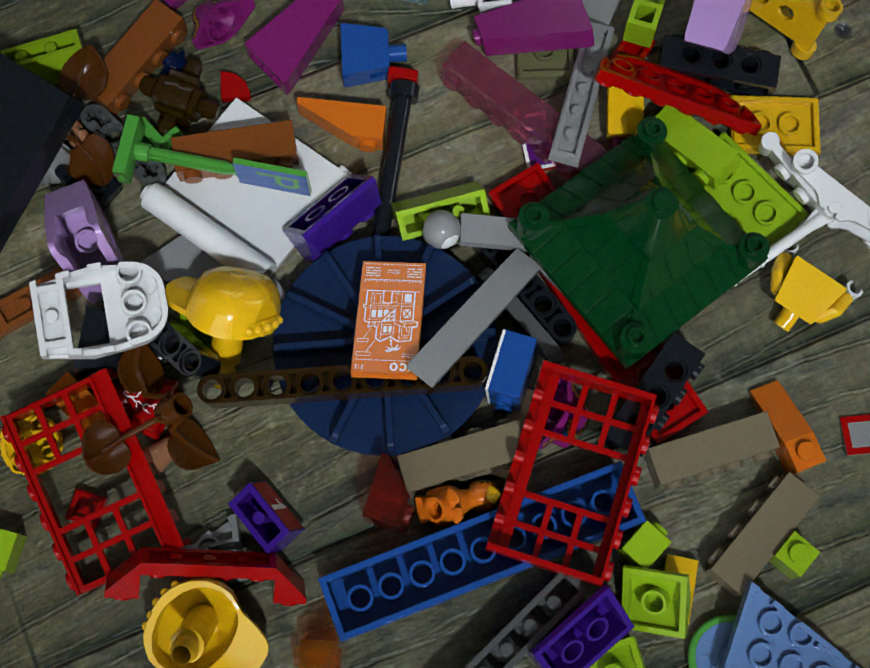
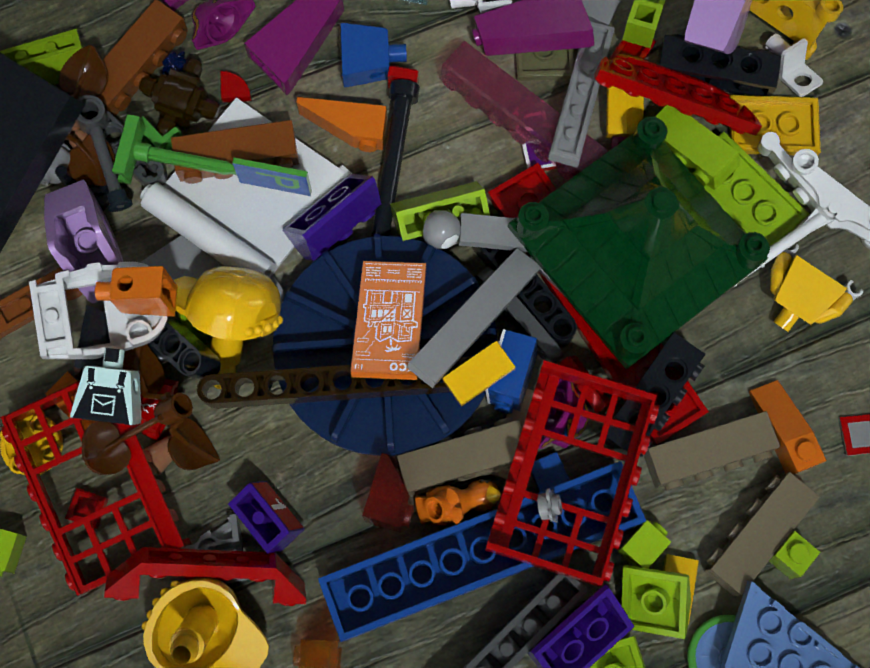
none -> torso [70,348,142,425]
none -> dark grey piece [76,95,133,212]
none -> orange torso [95,266,178,317]
none -> yellow tile [442,341,516,407]
none -> blue tile [531,452,570,492]
none -> light grey plate [537,488,562,523]
none -> red tile [559,355,610,413]
none -> white bracket [765,34,823,97]

